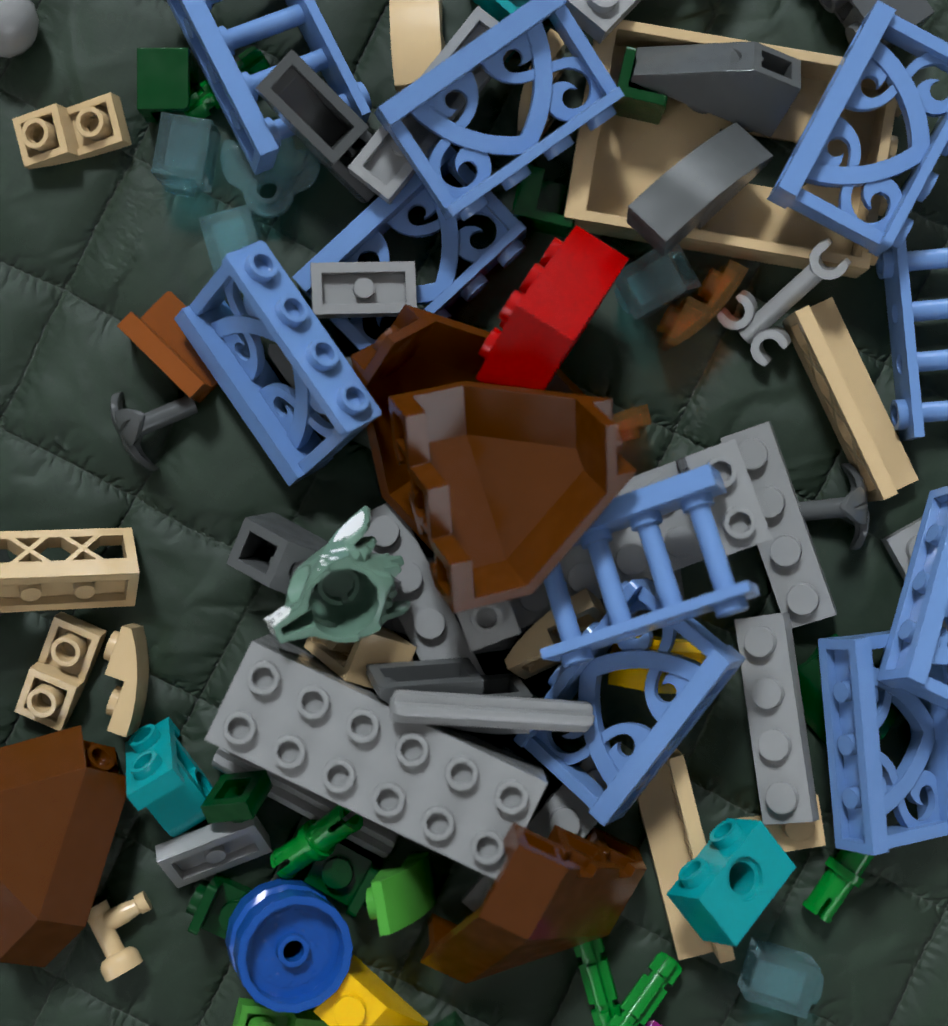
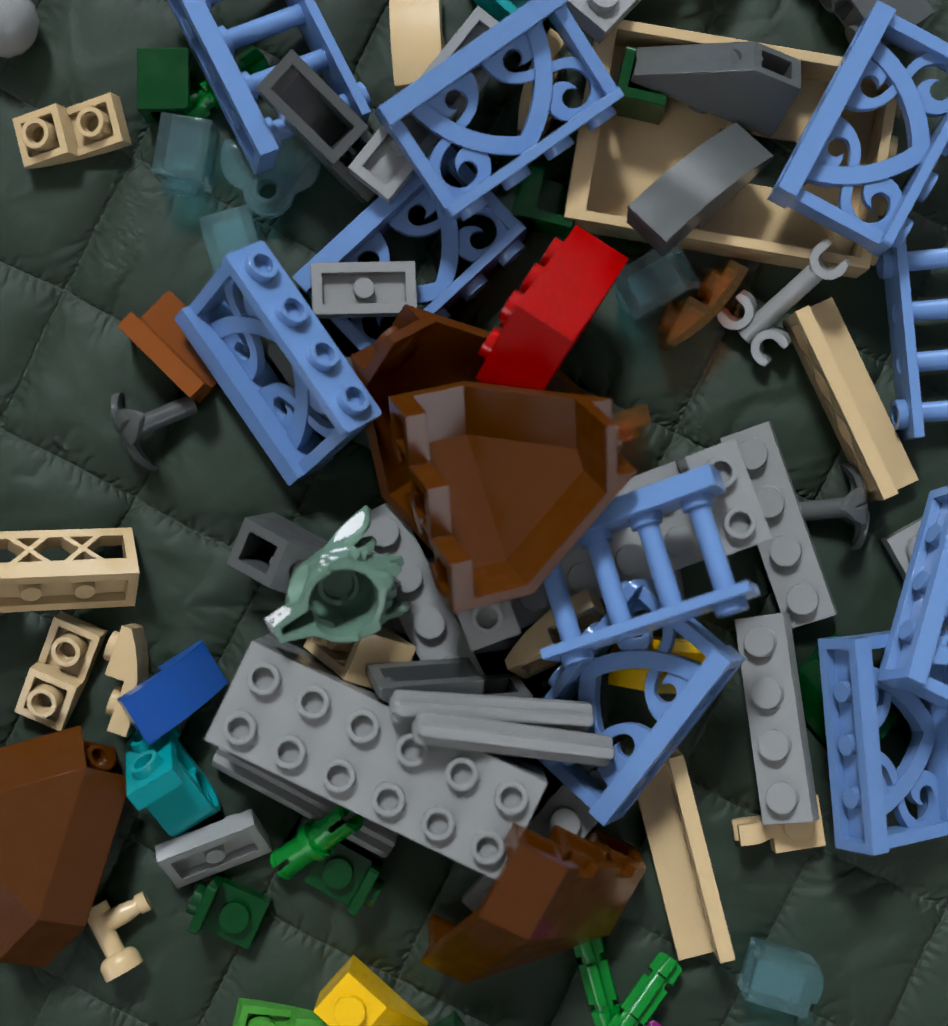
dark green plate [200,770,273,823] -> none
blue wheel [225,878,353,1013] -> none
bright green slope [366,852,437,936] -> none
teal brick [666,818,796,947] -> none
green pin [802,849,874,924] -> none
none -> blue slope [117,640,228,745]
none -> light grey axle [412,711,615,767]

